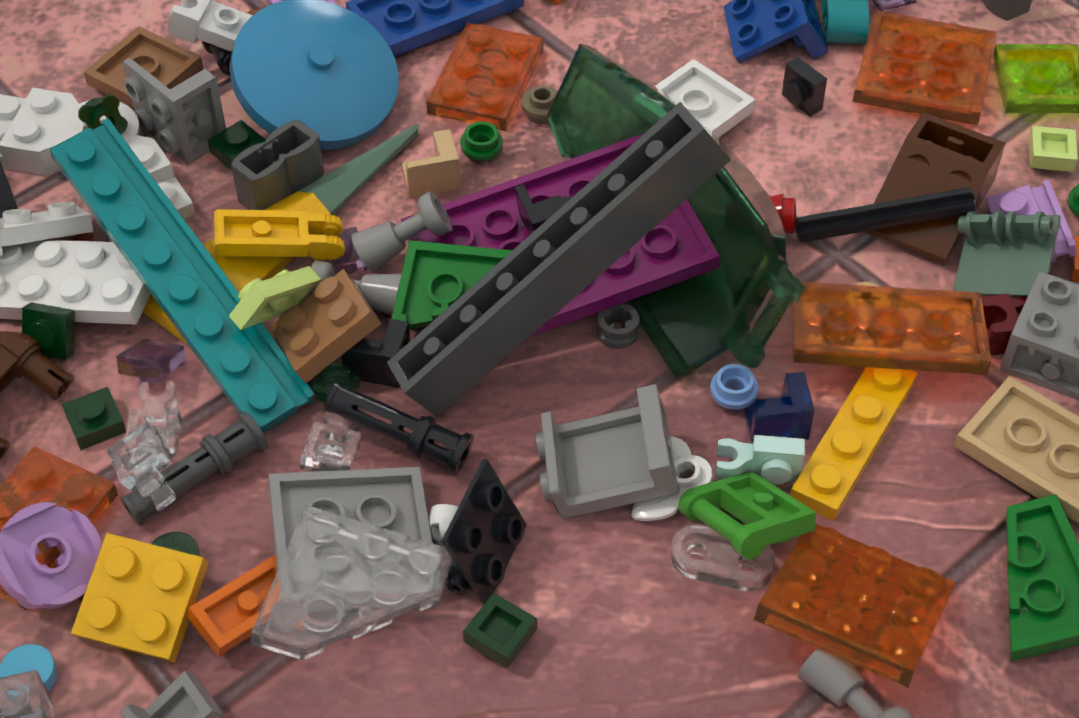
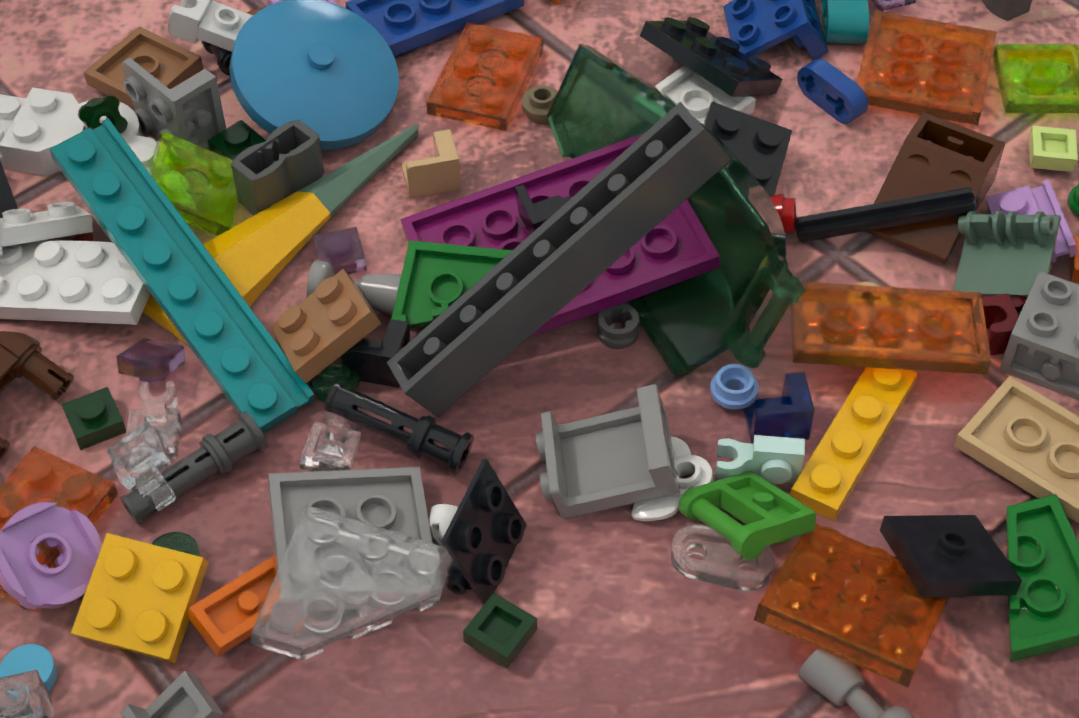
dark green plate [22,302,75,360] -> none
yellow hinge [214,209,345,261] -> none
yellowish green plate [229,266,321,330] -> none
light grey piece [352,191,453,273] -> none
green plate [460,121,503,161] -> none
black plate [782,57,827,117] -> none
none -> clear neon green plate [149,131,238,236]
none -> black plate [640,17,783,97]
none -> black plate [703,102,792,200]
none -> blue beam [797,59,868,124]
none -> black plate [880,515,1022,598]

